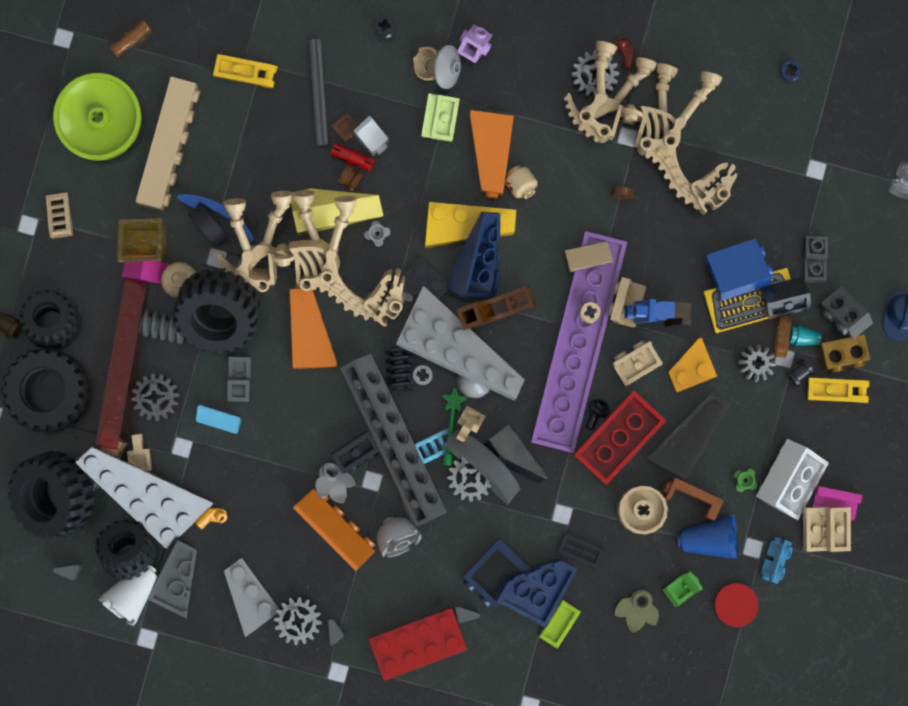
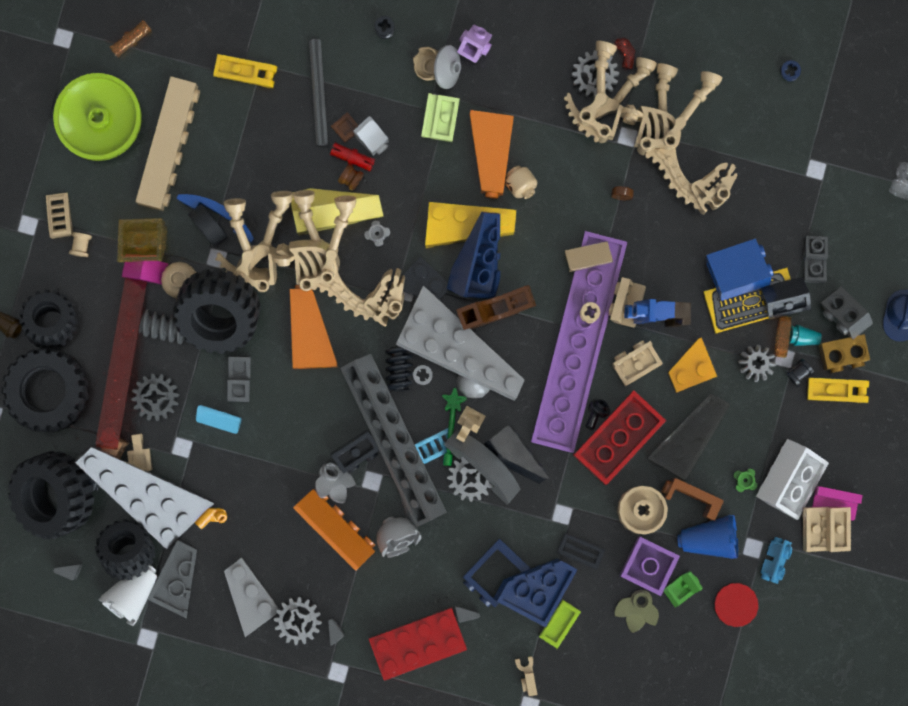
none -> tan bush [69,232,92,258]
none -> tan plate [515,656,537,696]
none -> medium lavender brick [619,536,680,596]

